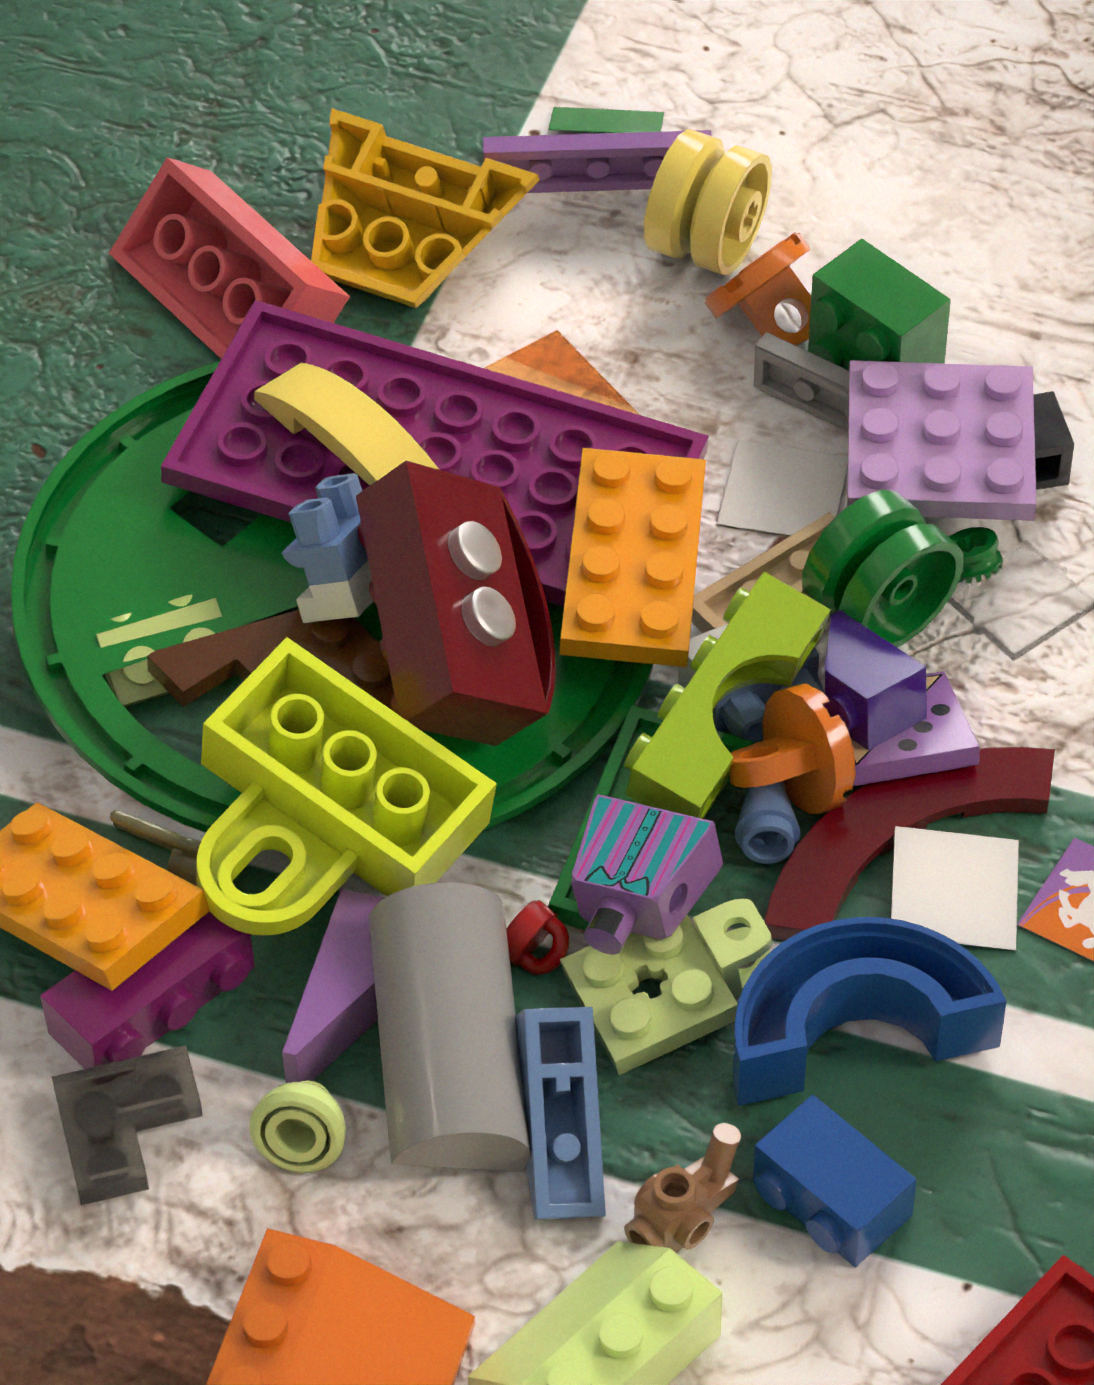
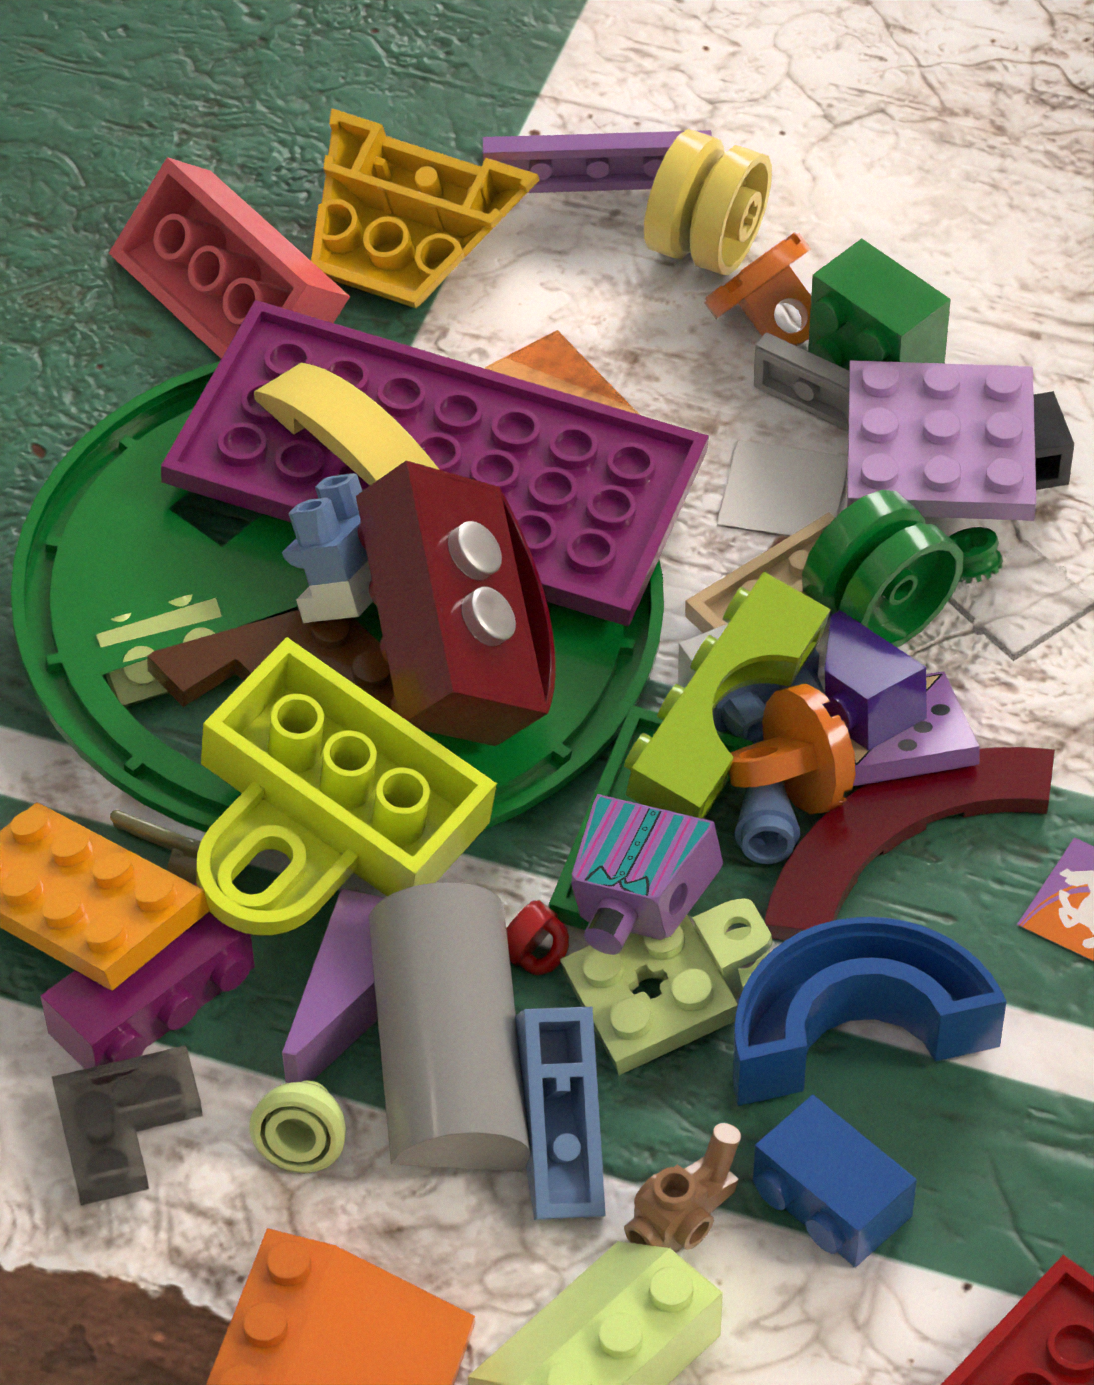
green sticker [548,107,664,133] -> none
light orange plate [559,448,706,667] -> none
white sticker [891,826,1019,950] -> none

